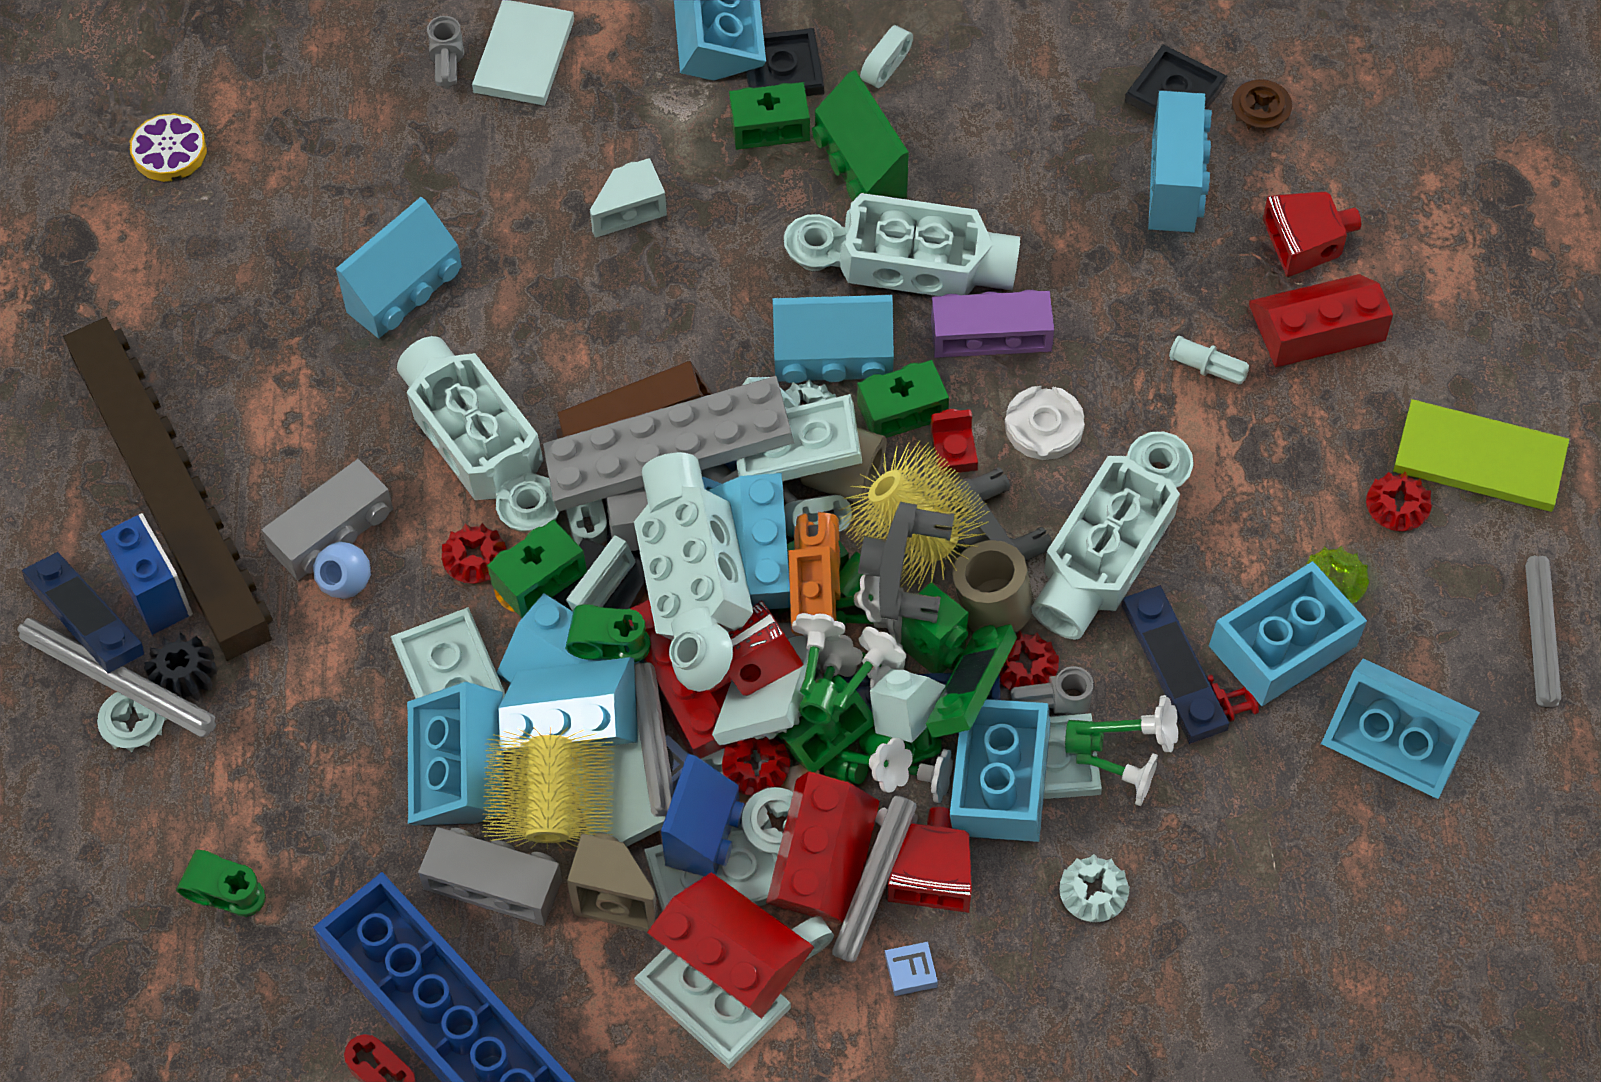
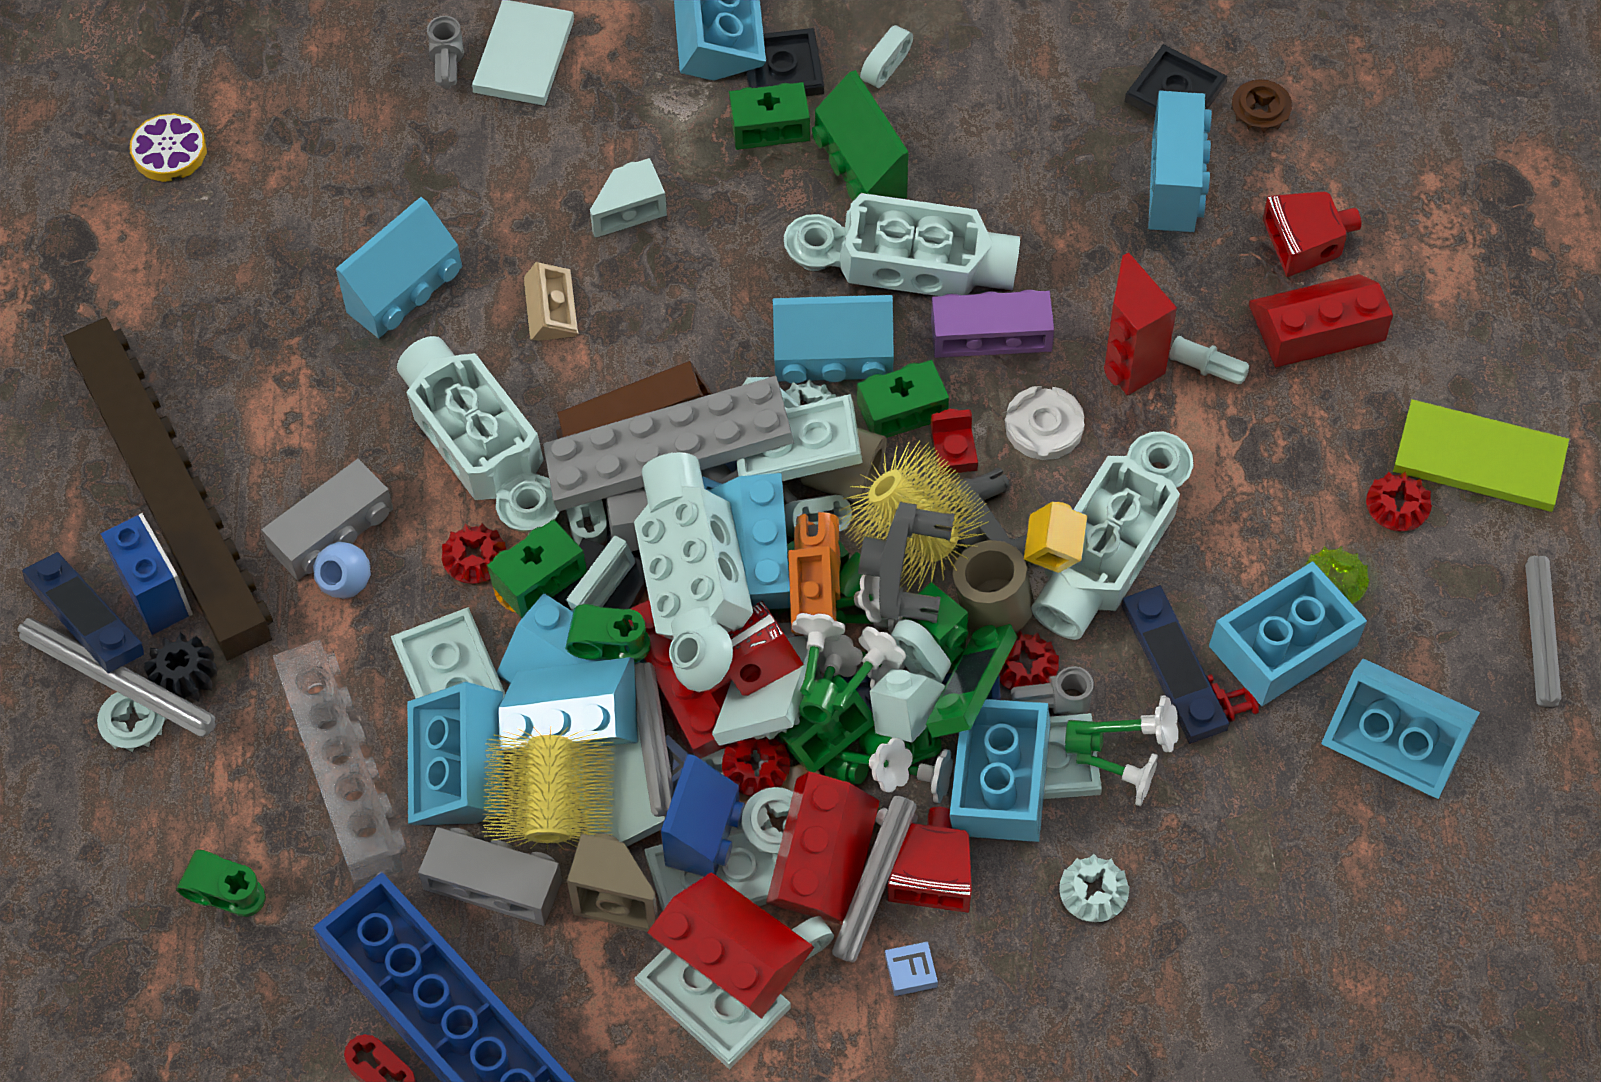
none -> clear brick [272,639,407,888]
none -> tan slope [524,262,578,341]
none -> light aqua beam [891,619,951,683]
none -> yellow brick [1023,502,1087,573]
none -> red slope [1104,252,1177,396]

